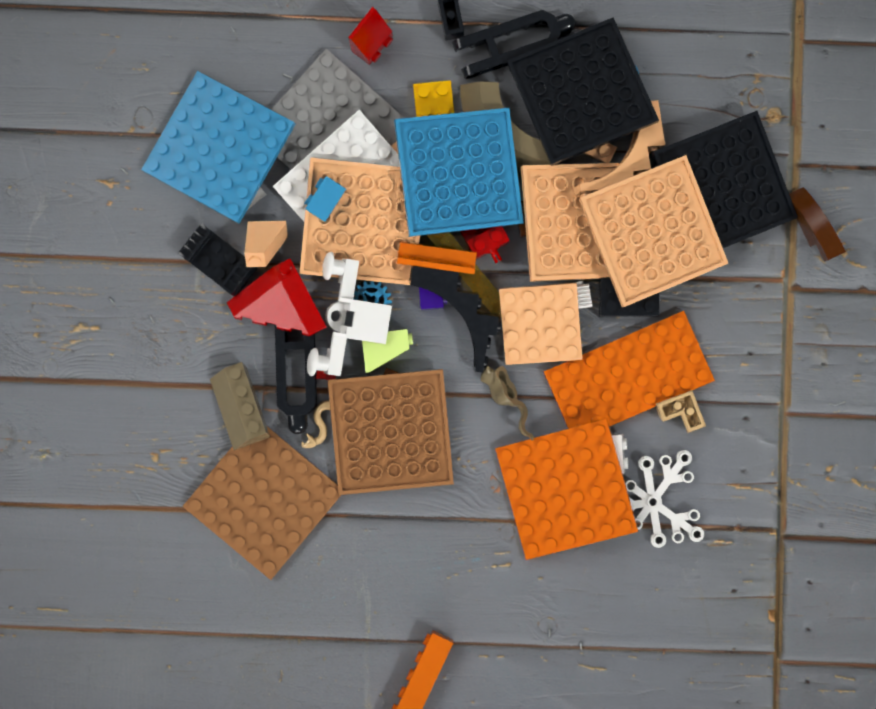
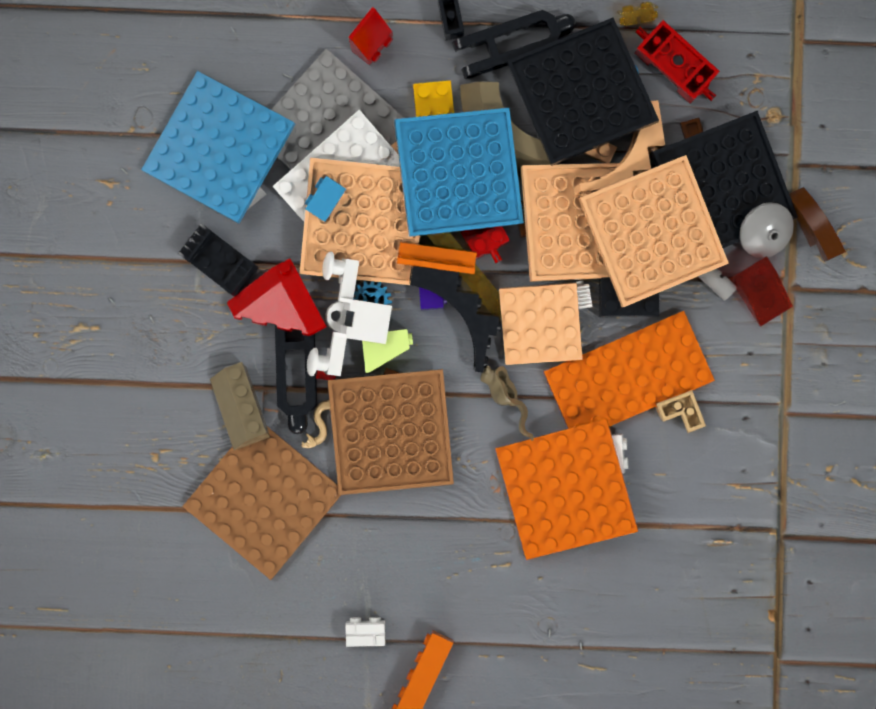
light nougat slope [244,221,288,267] -> none
white plant [625,450,704,548] -> none
none -> white brick [346,617,386,647]
none -> clear yellow hinge [617,1,658,27]
none -> red brick [634,20,720,104]
none -> reddish brown tile [680,118,703,139]
none -> light grey pin [697,269,737,301]
none -> clear red slope [730,256,793,327]
none -> light grey dish [740,202,794,258]

